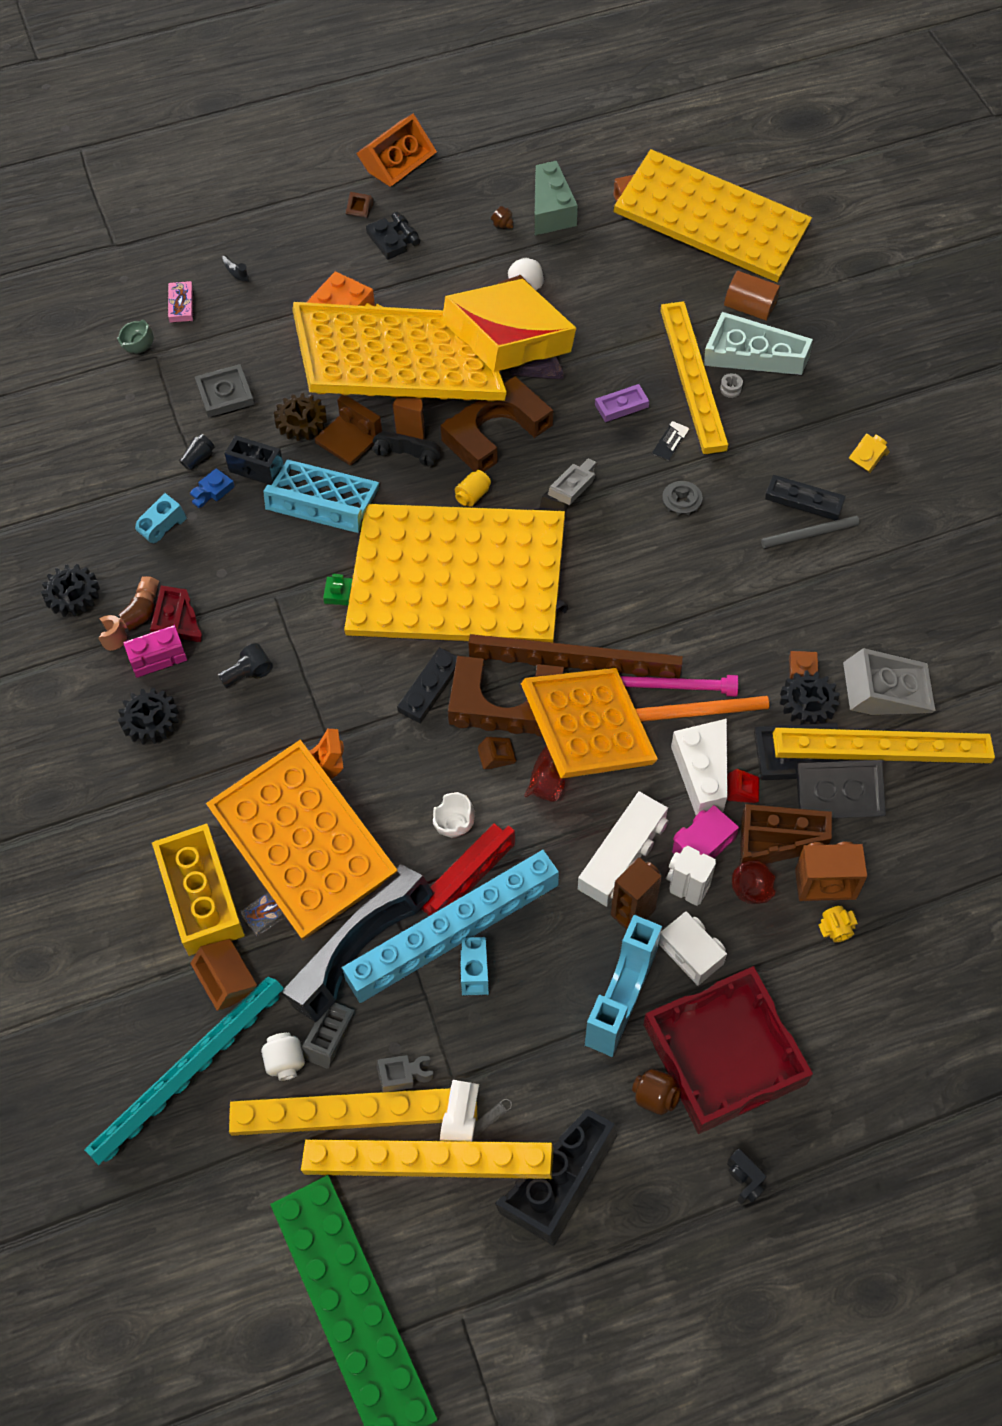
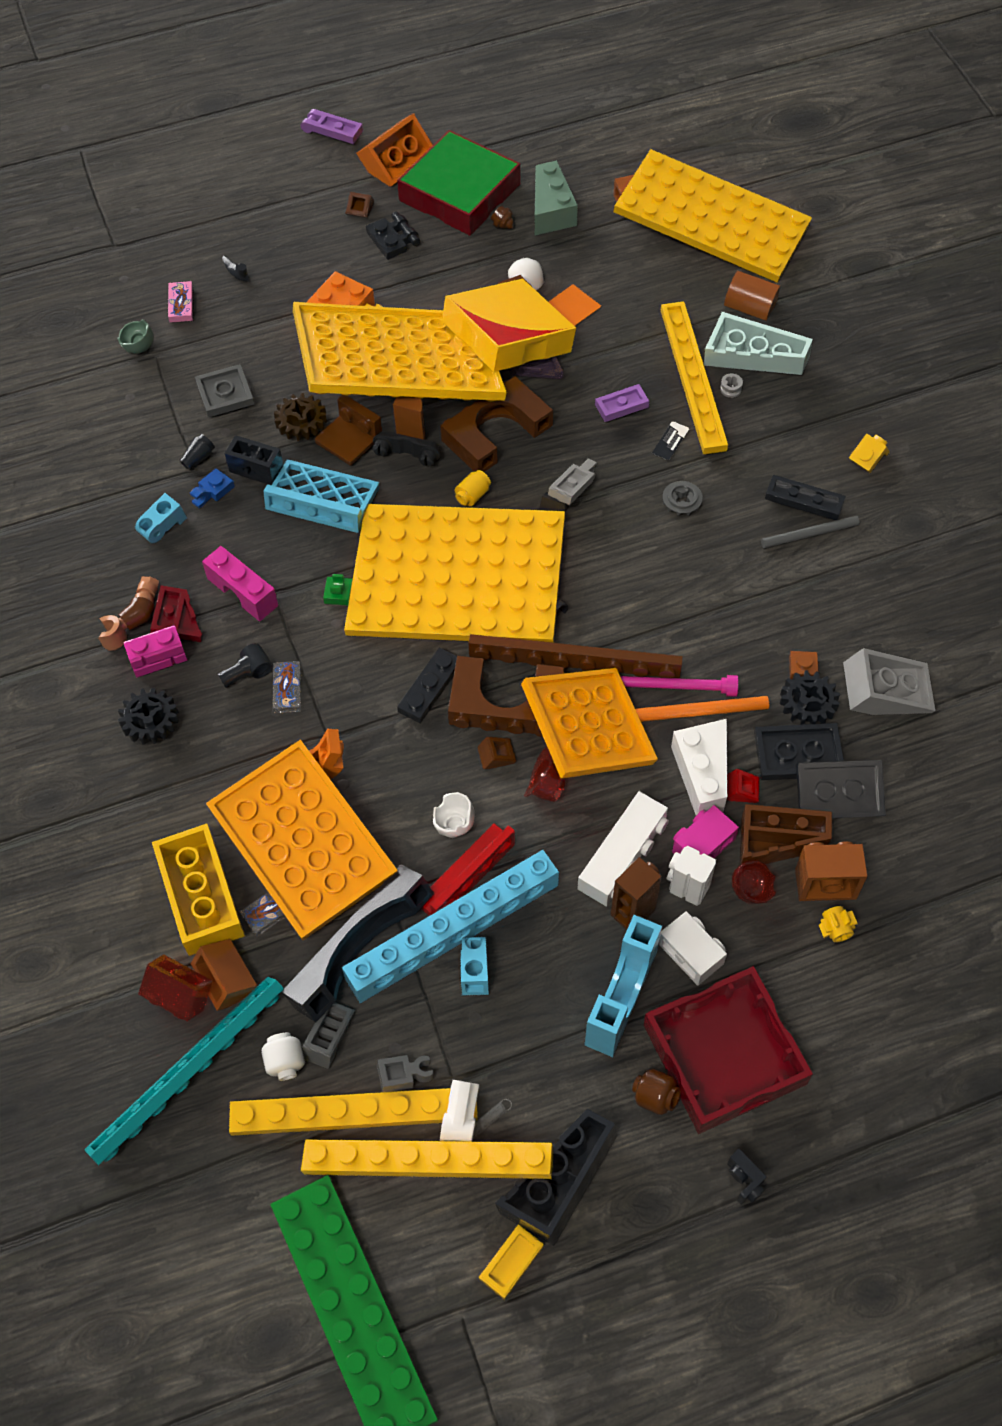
black gear [41,564,100,617] -> none
yellow plate [773,728,995,763] -> none
none -> clear red brick [138,954,213,1022]
none -> dark pink arch [202,546,278,622]
none -> tile [273,661,301,713]
none -> medium lavender plate [300,109,363,144]
none -> green tile [397,130,521,236]
none -> yellow tile [479,1224,544,1300]
none -> orange sticker [549,285,601,326]

